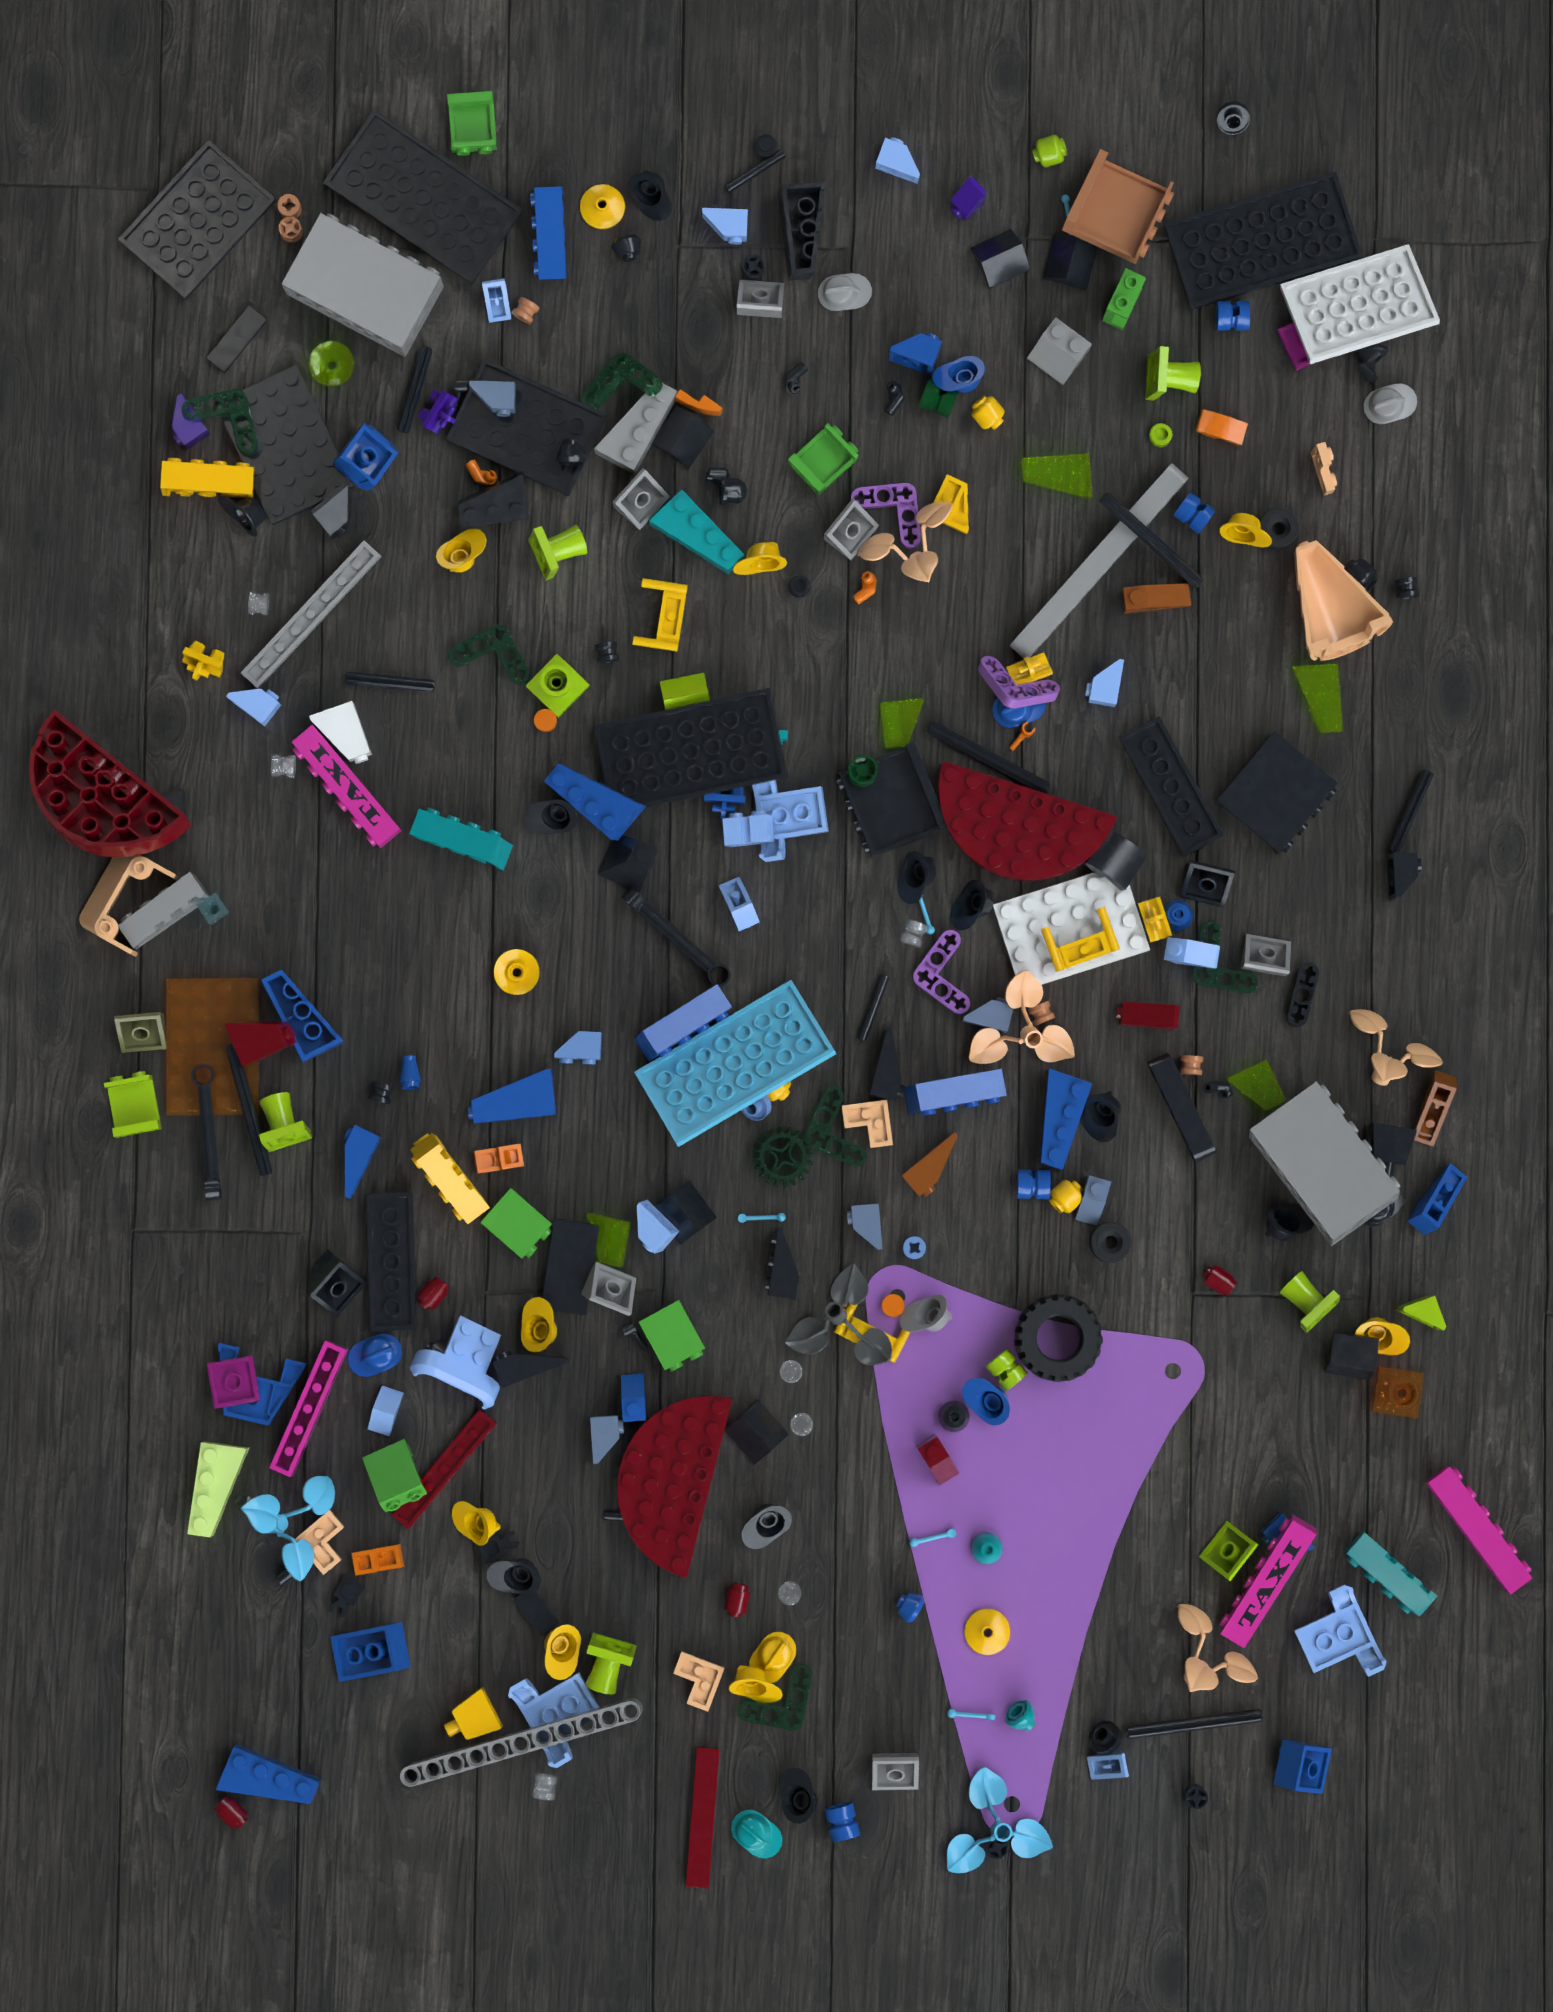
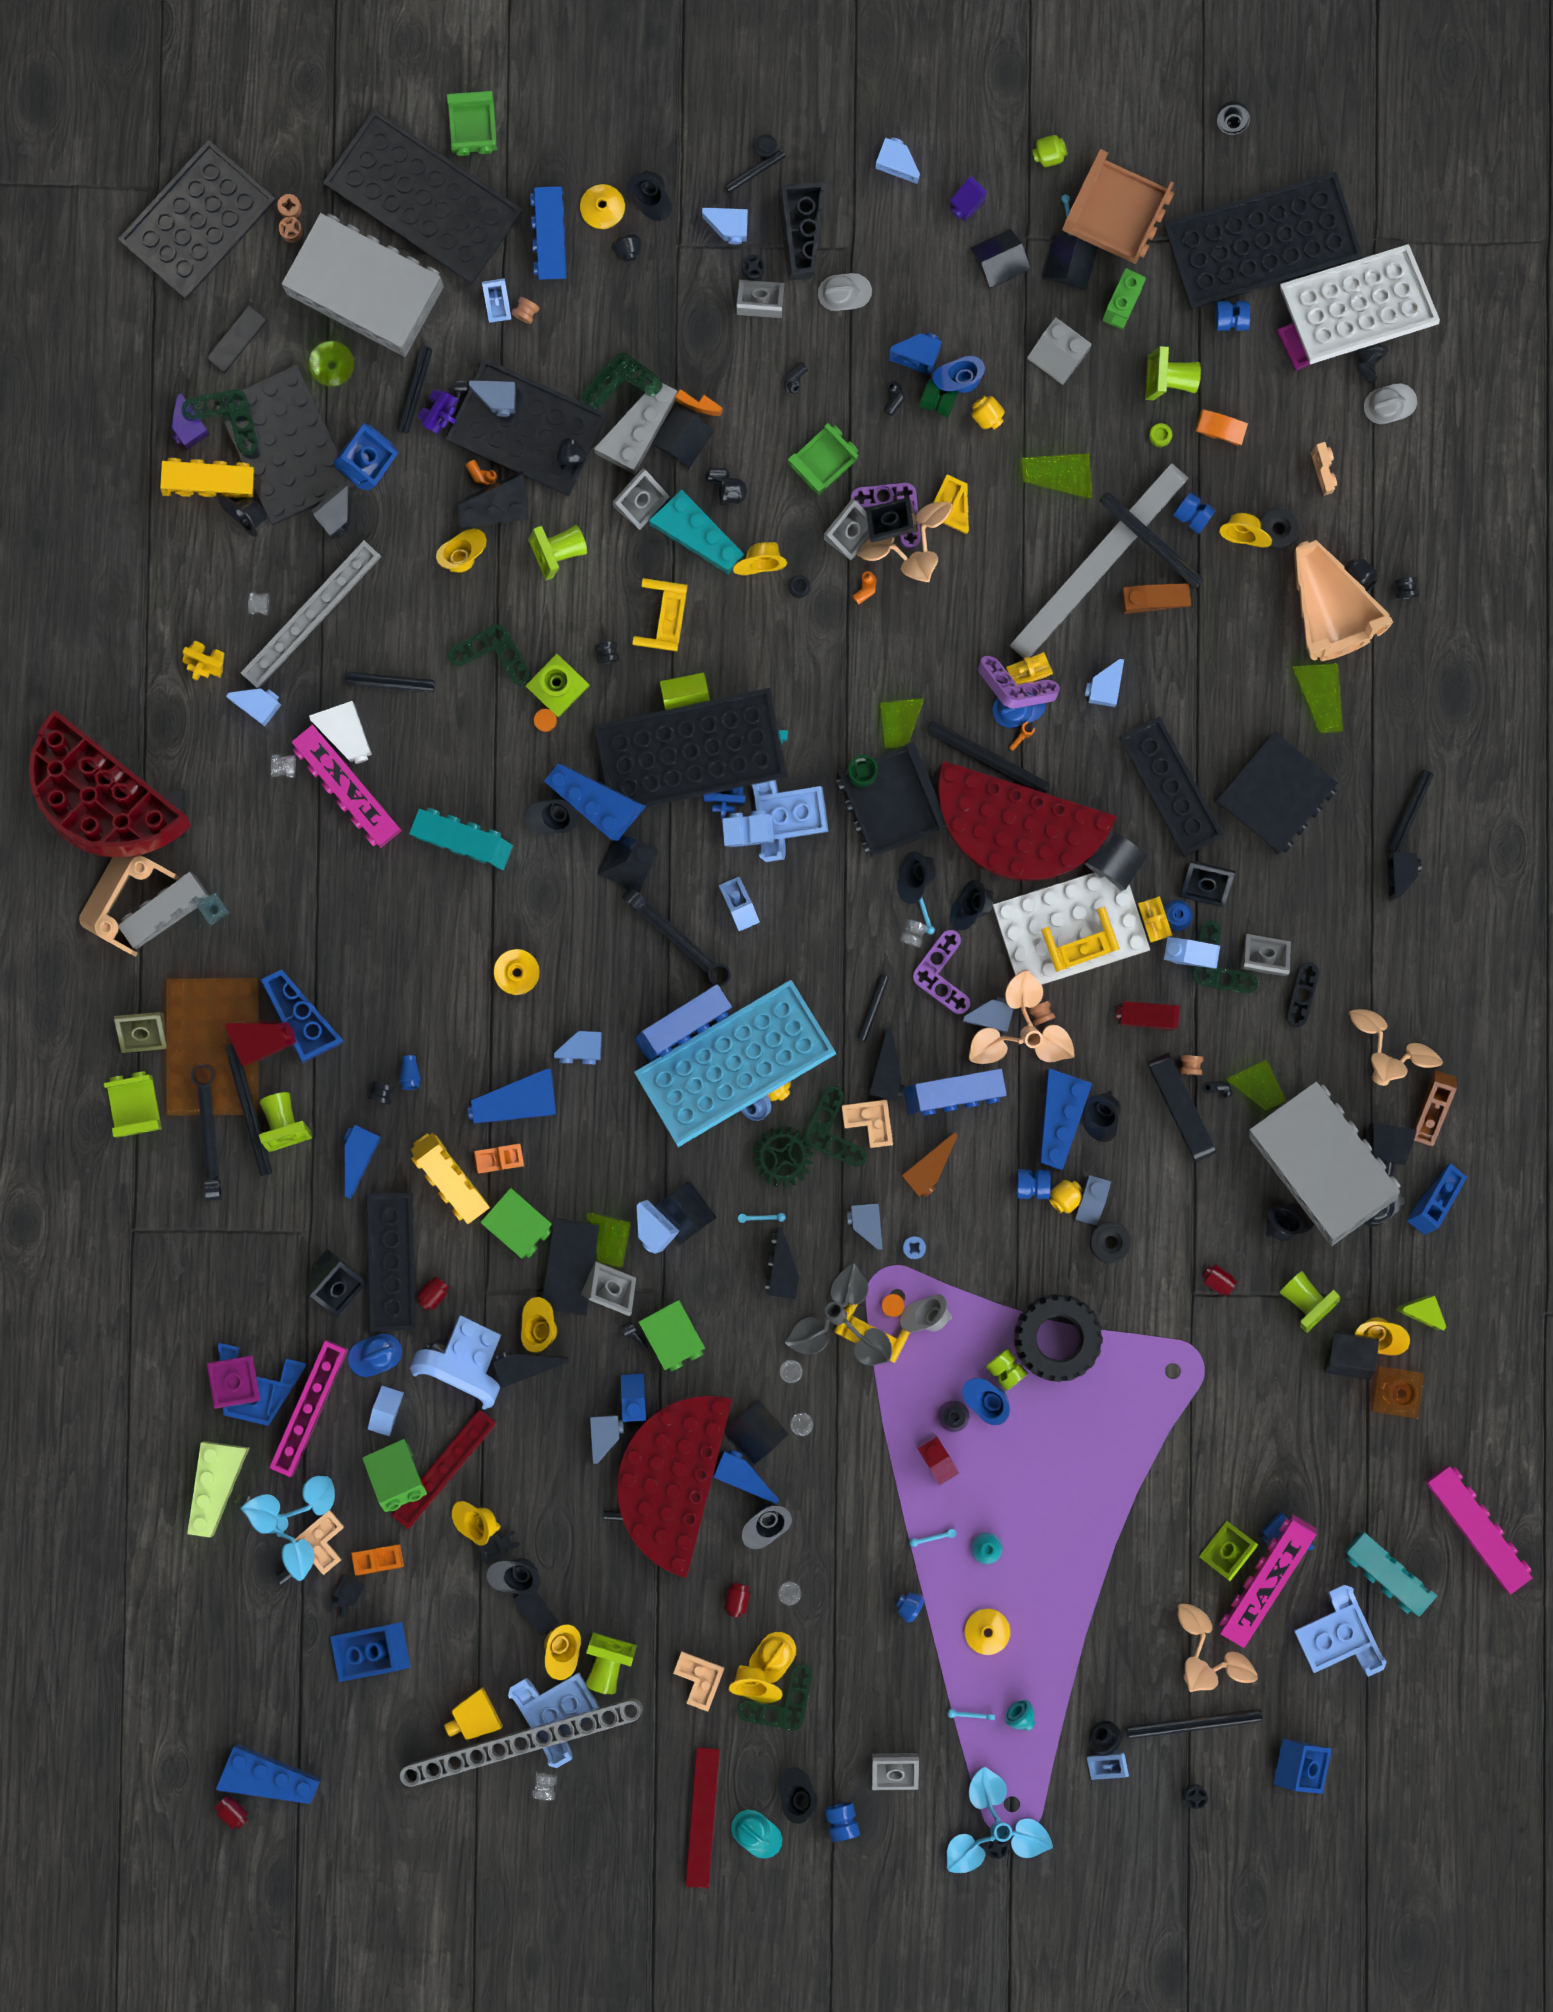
none -> blue slope [714,1449,779,1504]
none -> black slope [866,497,918,543]

